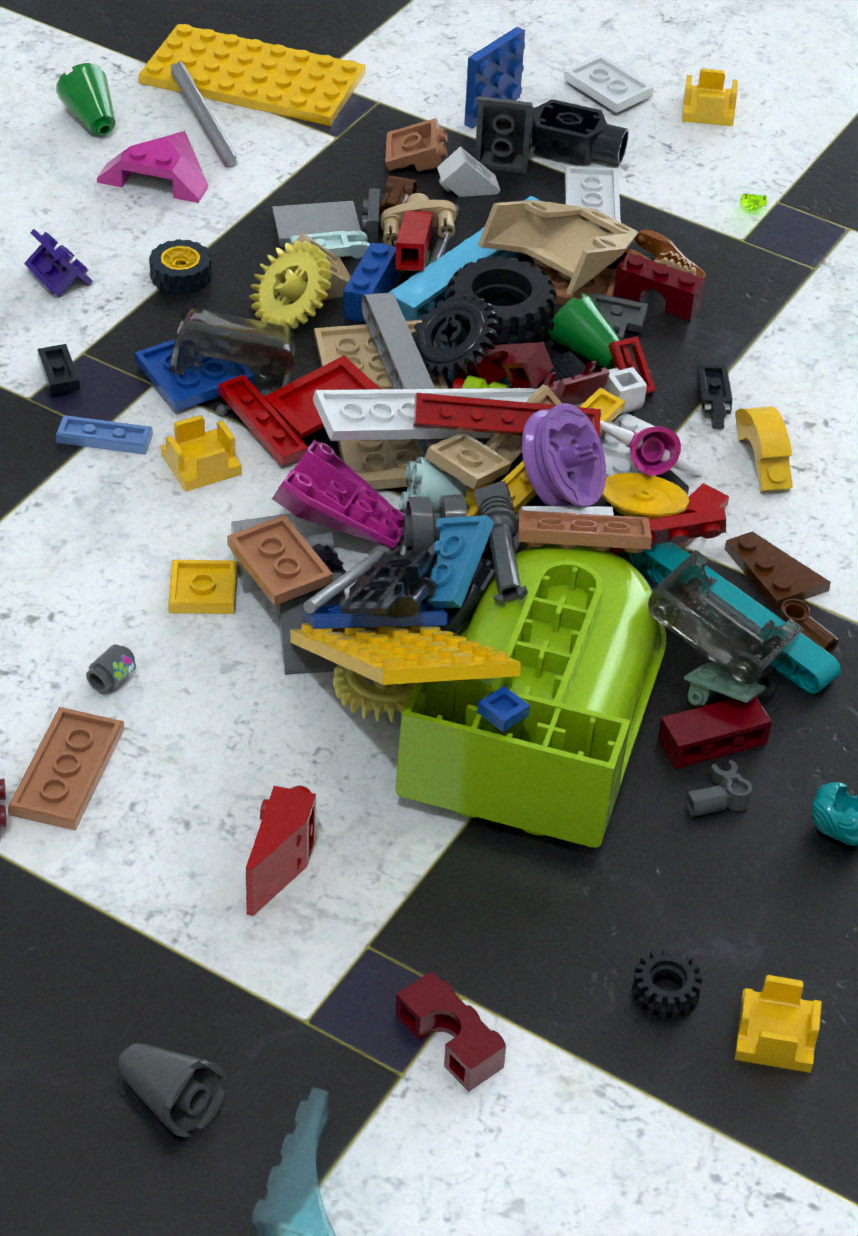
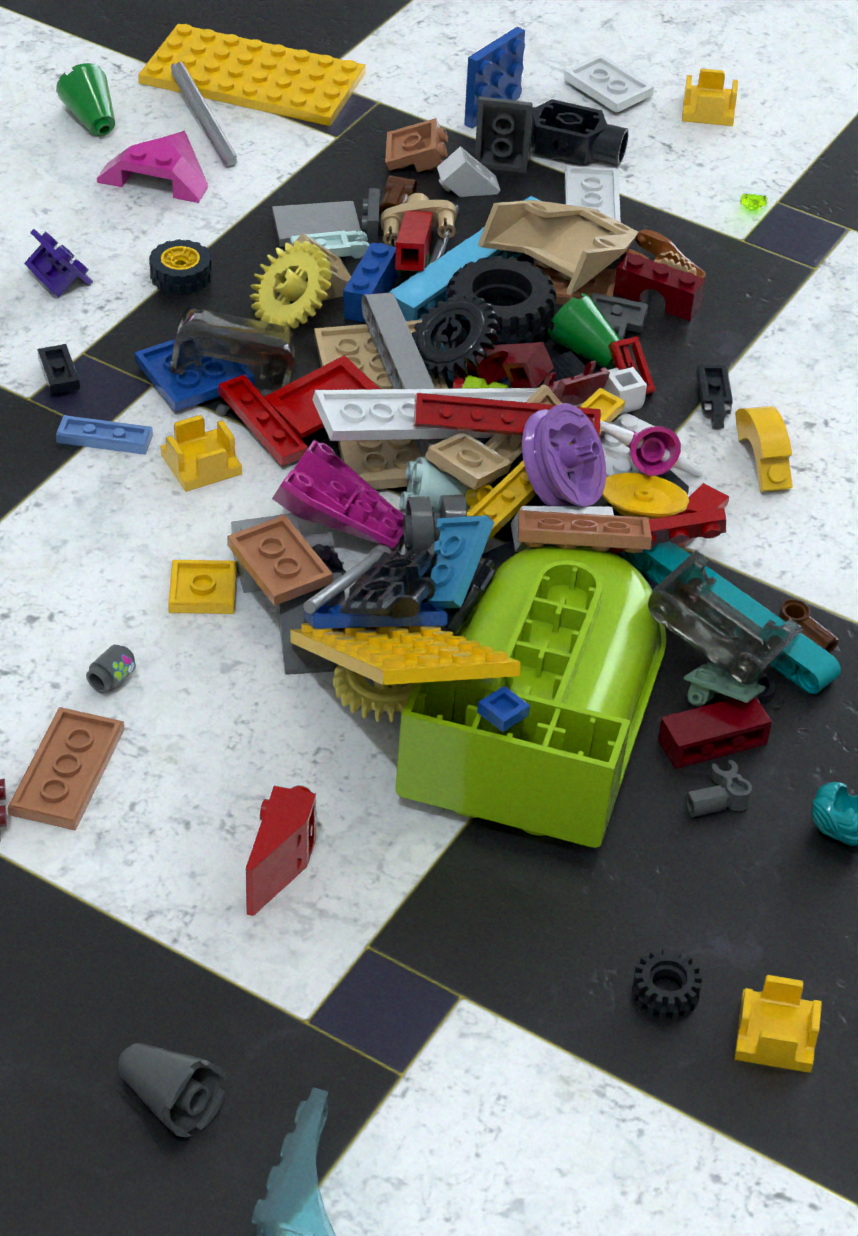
dark red arch [395,971,506,1092] -> none
dark grey piece [474,480,528,606] -> none
reddish brown wing [724,531,831,610] -> none

